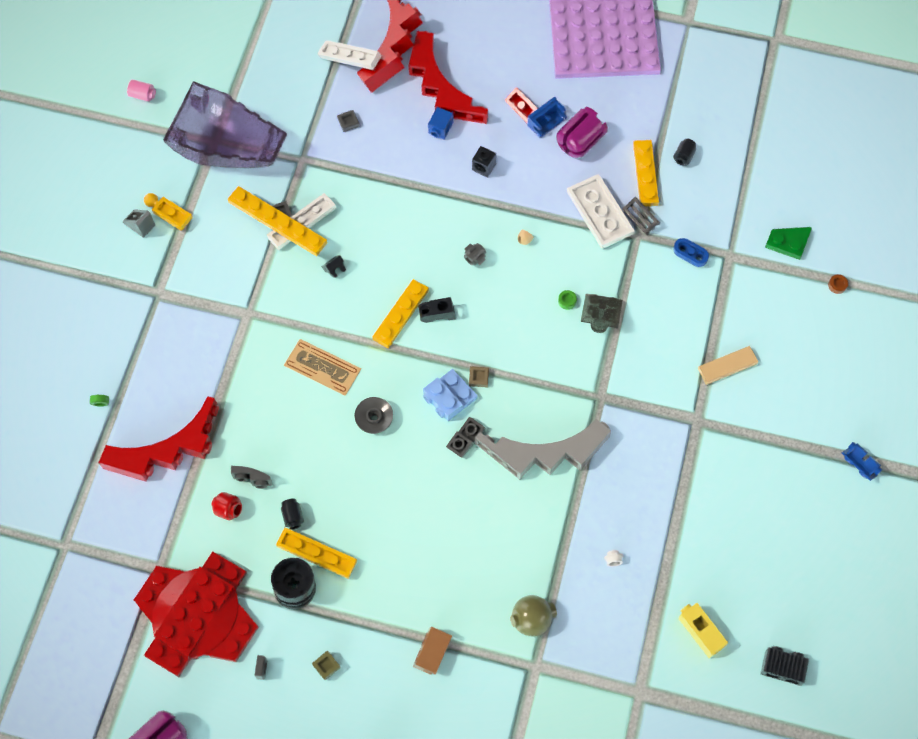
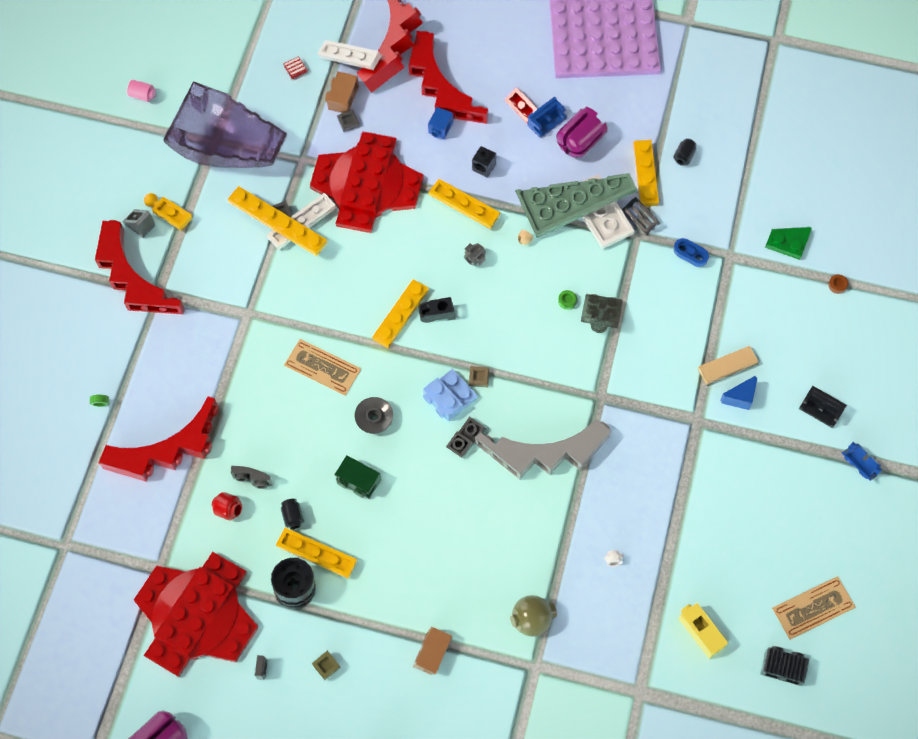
black tile [321,255,346,278] -> none
none -> red arch [95,220,184,315]
none -> tile [283,56,307,79]
none -> red plate [309,131,424,233]
none -> medium nougat brick [325,71,359,113]
none -> dark green brick [334,455,382,499]
none -> yellow plate [429,179,500,229]
none -> sand green wing [515,173,637,238]
none -> blue slope [720,376,757,410]
none -> tan sticker [772,576,856,640]
none -> black hinge [799,385,847,429]

